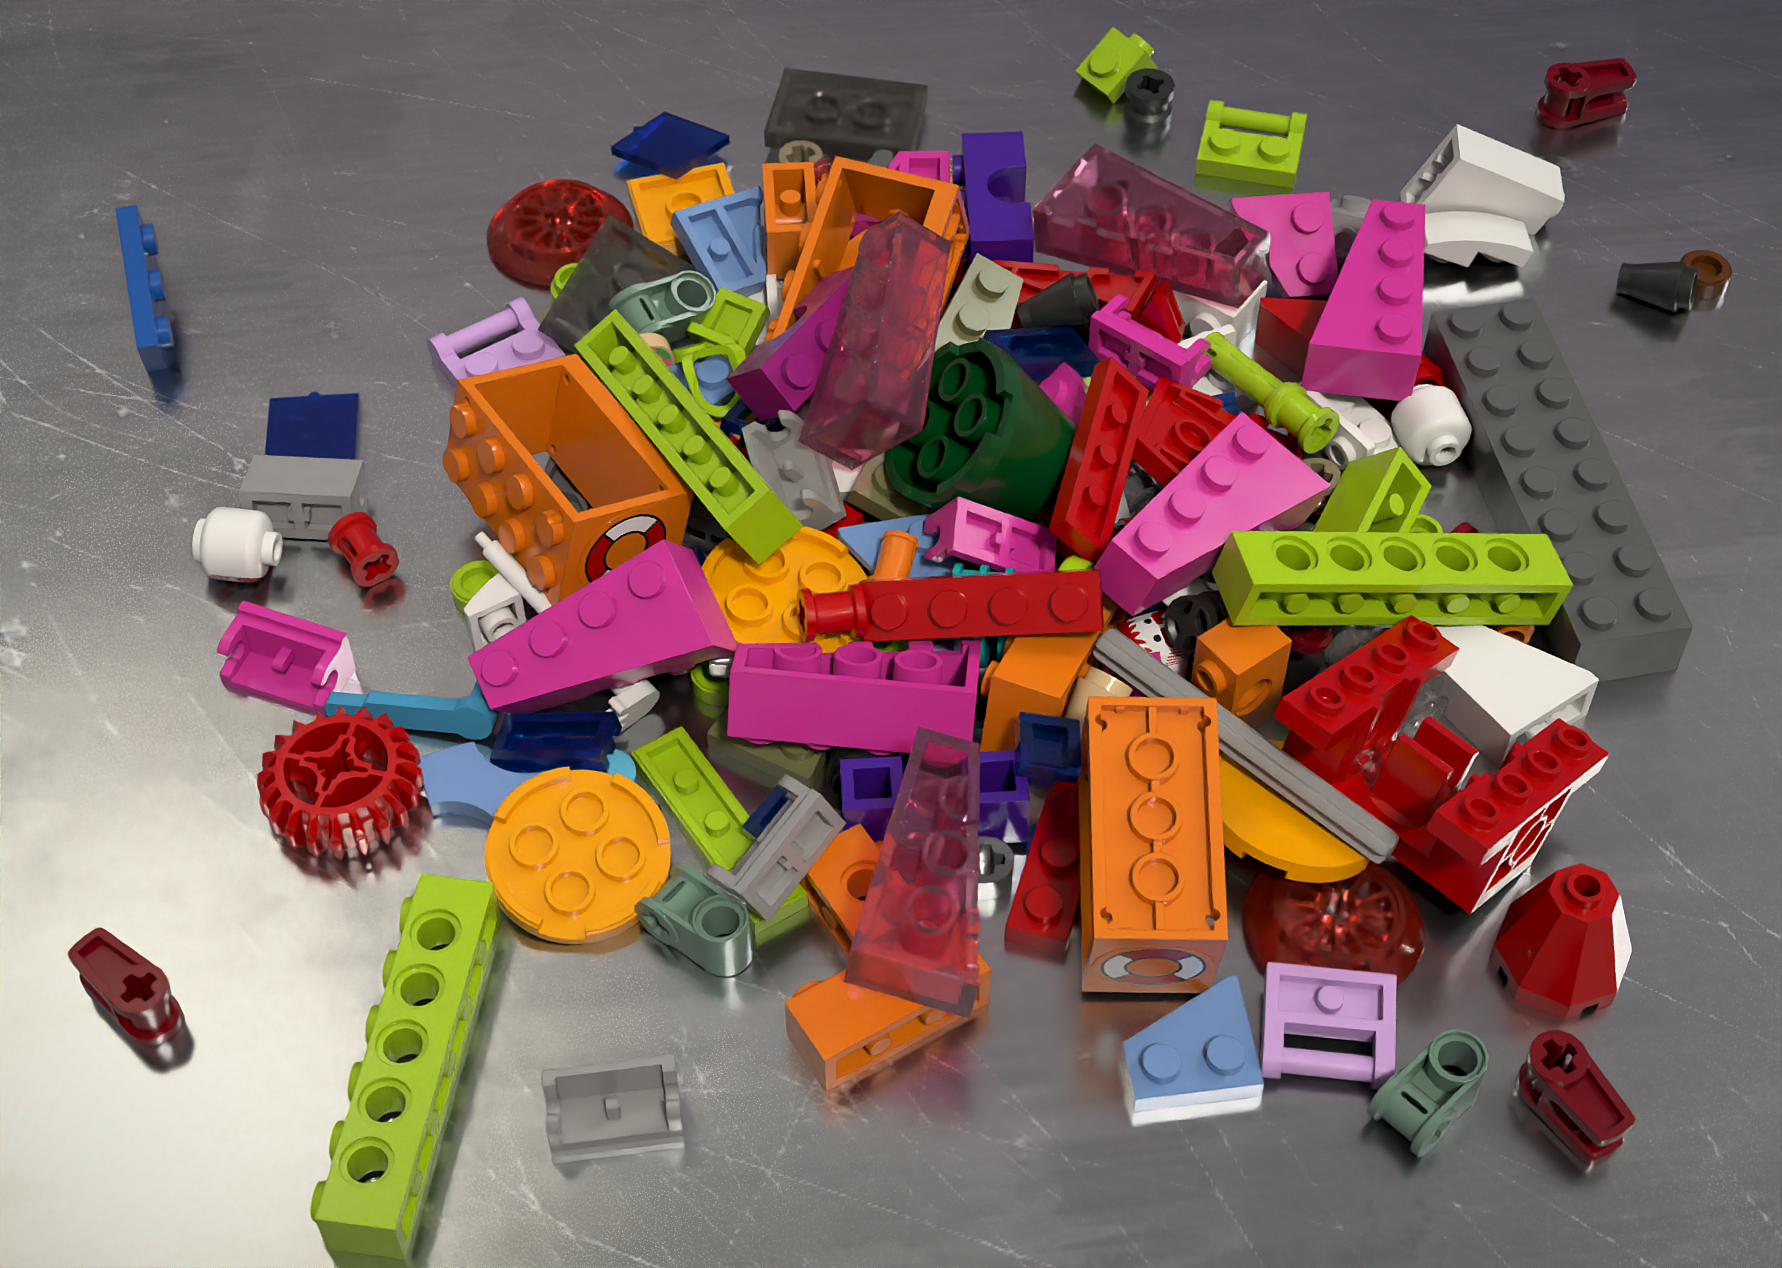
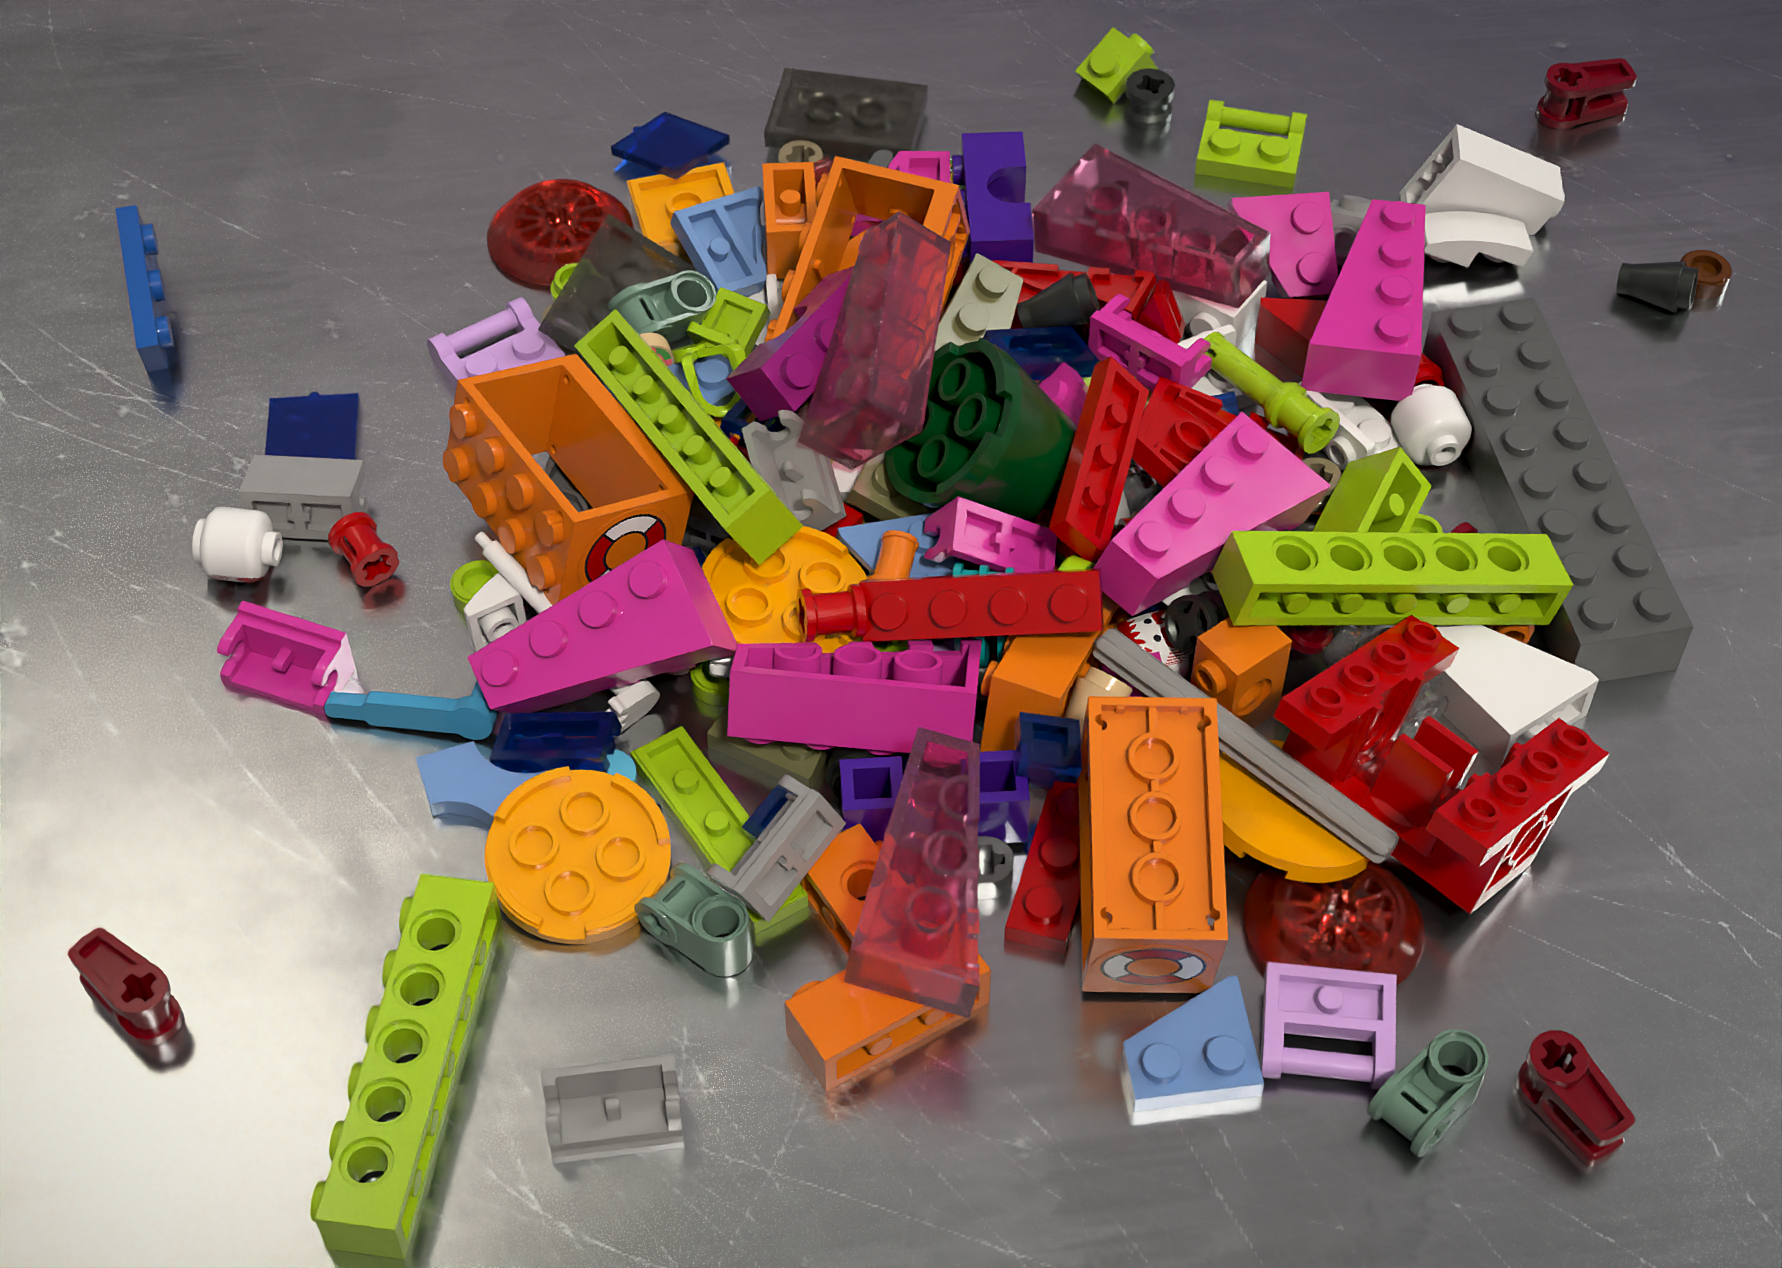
red gear [256,704,424,861] -> none
red cone [1490,863,1632,1020] -> none

